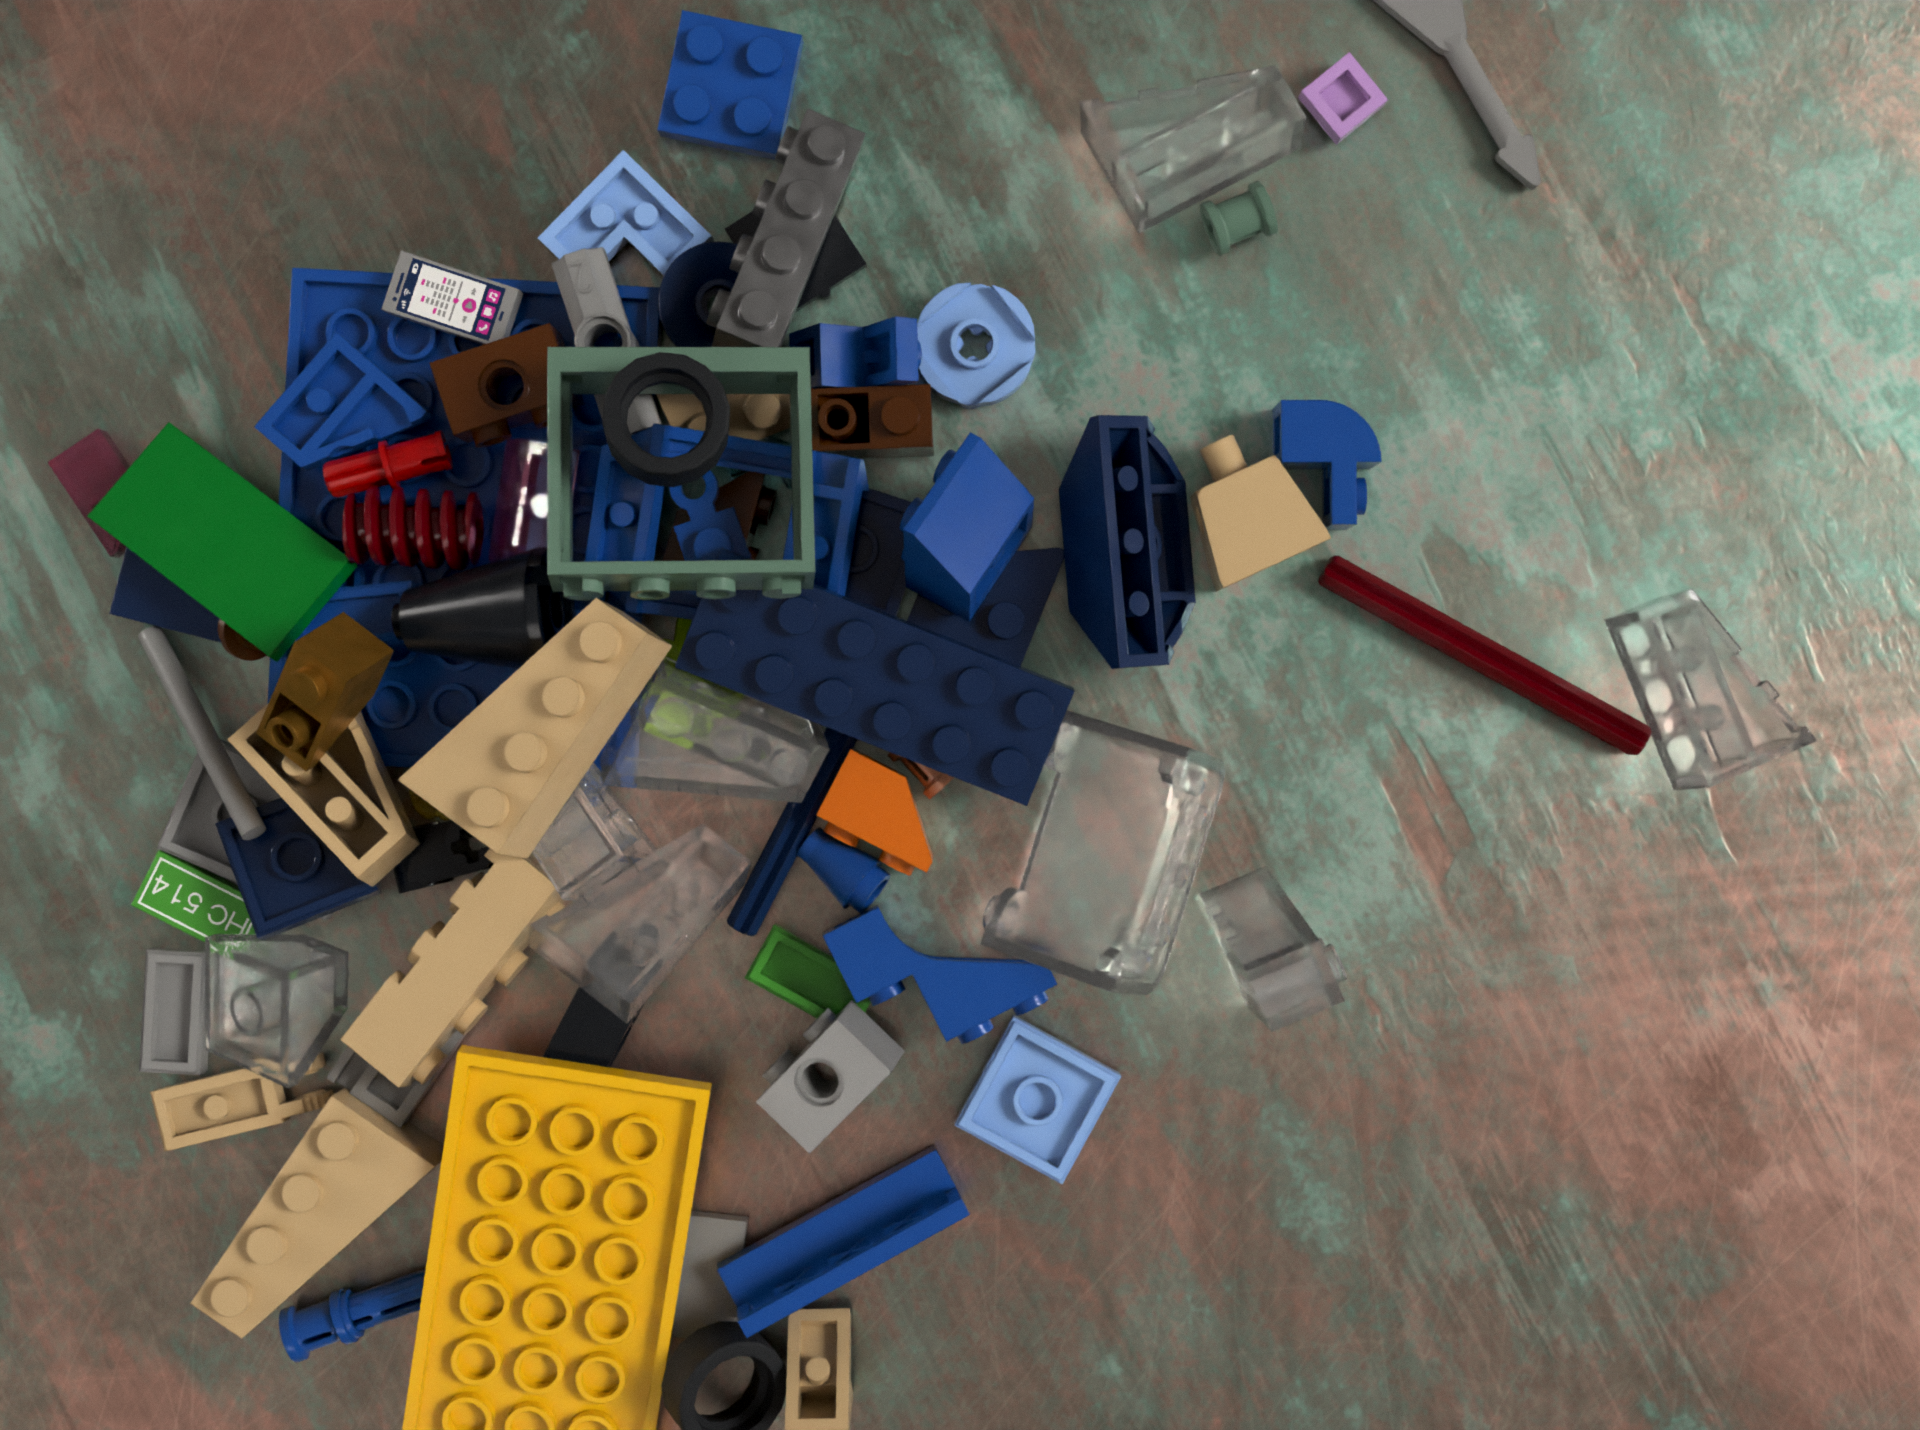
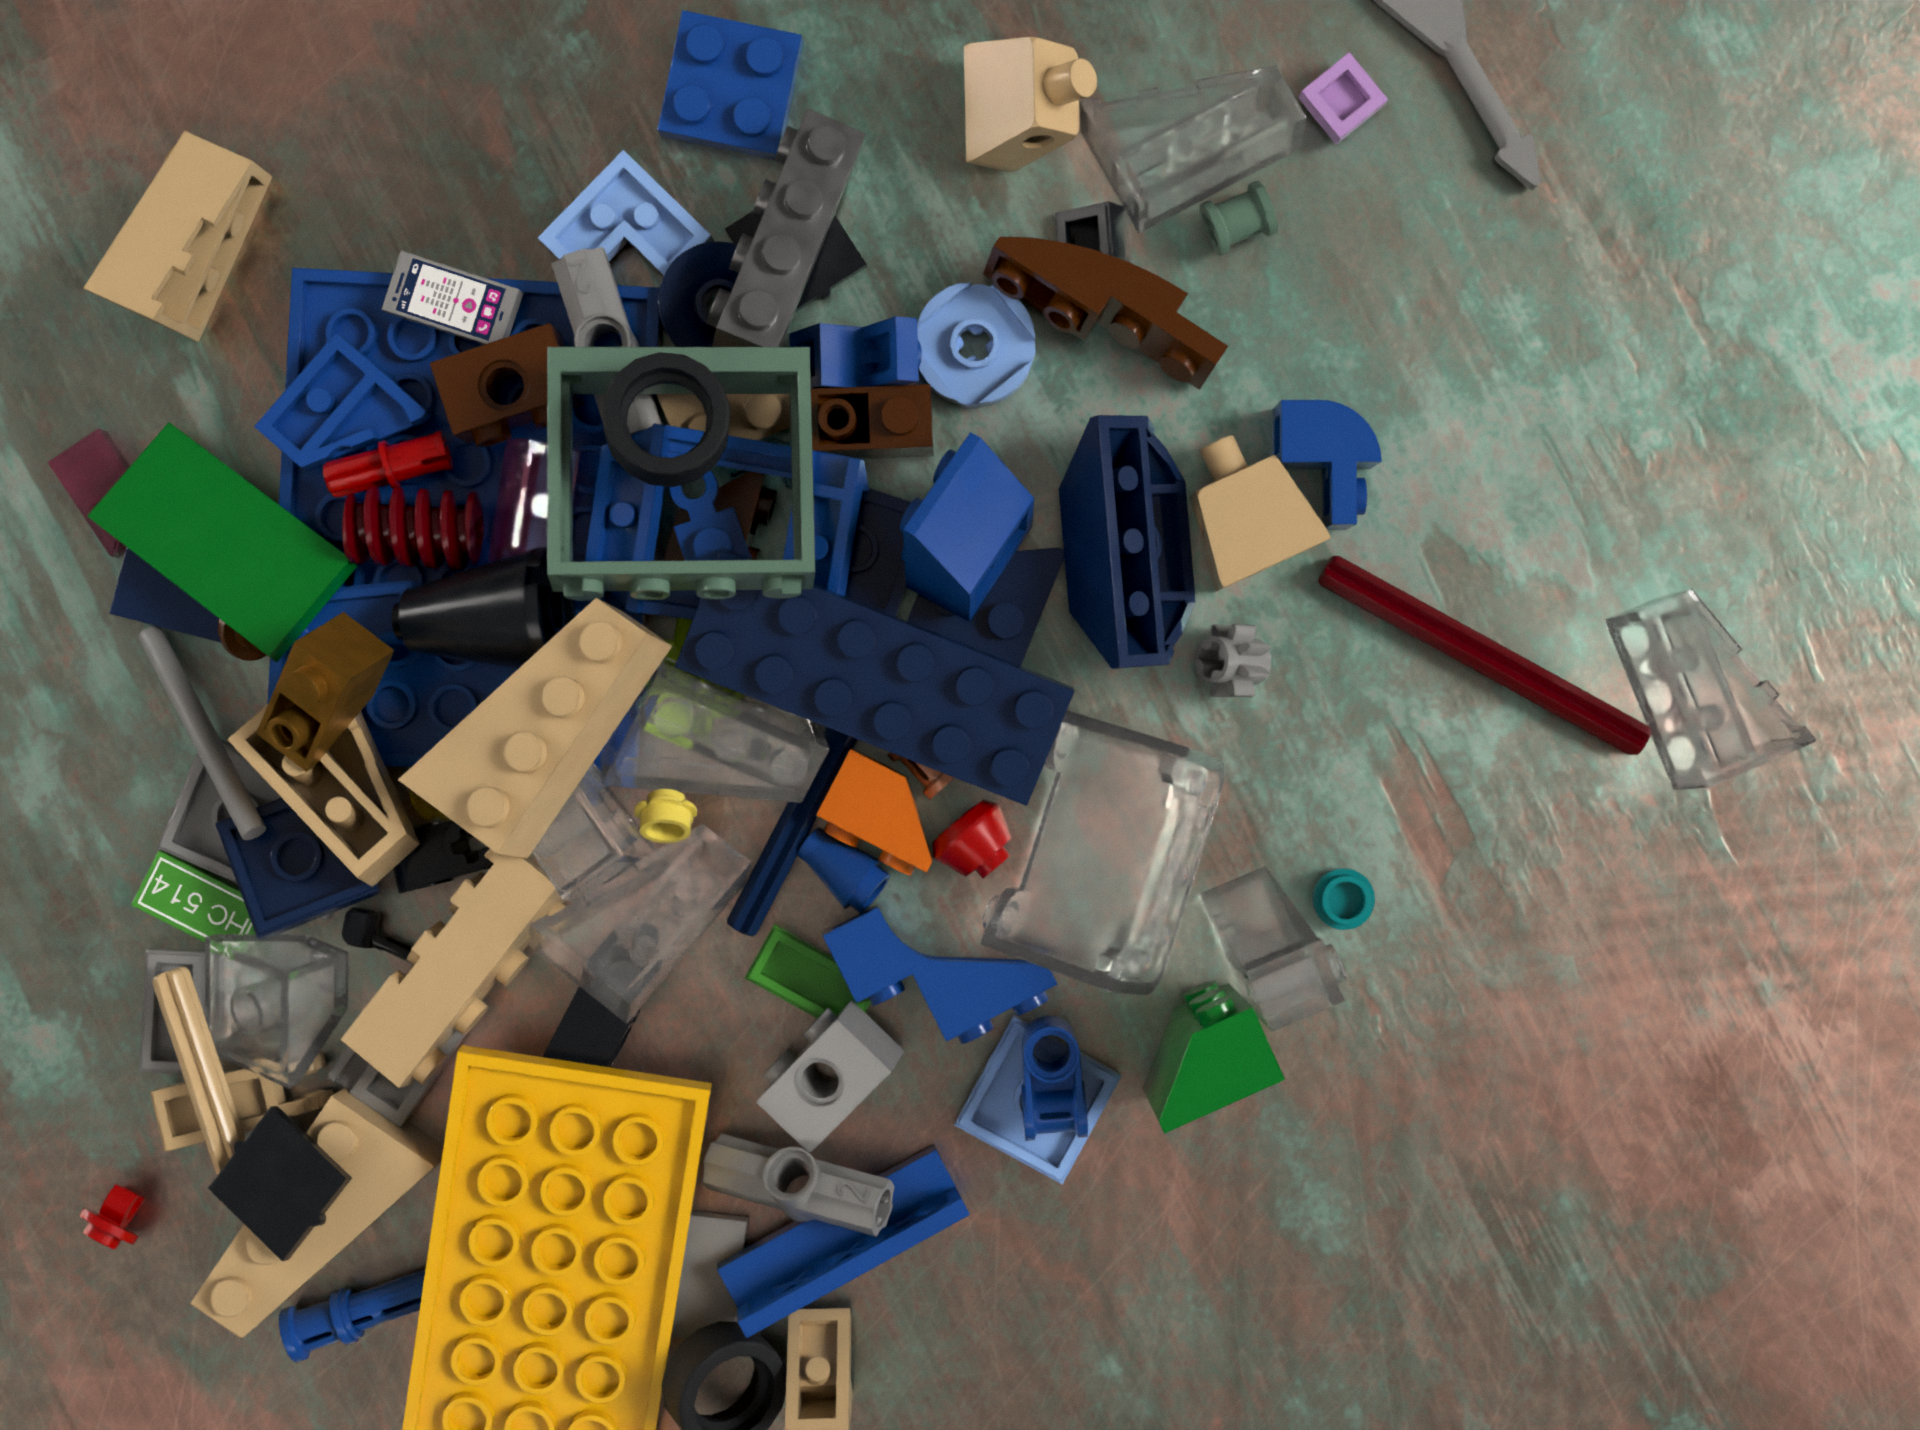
none -> red plate [78,1184,146,1250]
none -> tan wedge [83,131,273,342]
none -> tan axle [152,967,246,1175]
none -> black piece [208,1106,352,1261]
none -> black hand [342,907,412,963]
none -> light yellow plate [634,789,697,843]
none -> light grey piece [702,1133,895,1237]
none -> red cone [932,799,1012,879]
none -> tan torso [964,37,1097,172]
none -> reddish brown slope [983,237,1228,390]
none -> blue piece [1021,1015,1088,1141]
none -> black slope [1055,201,1133,264]
none -> green slope [1143,980,1285,1134]
none -> light grey gear [1195,624,1271,697]
none -> teal plate [1312,868,1375,930]

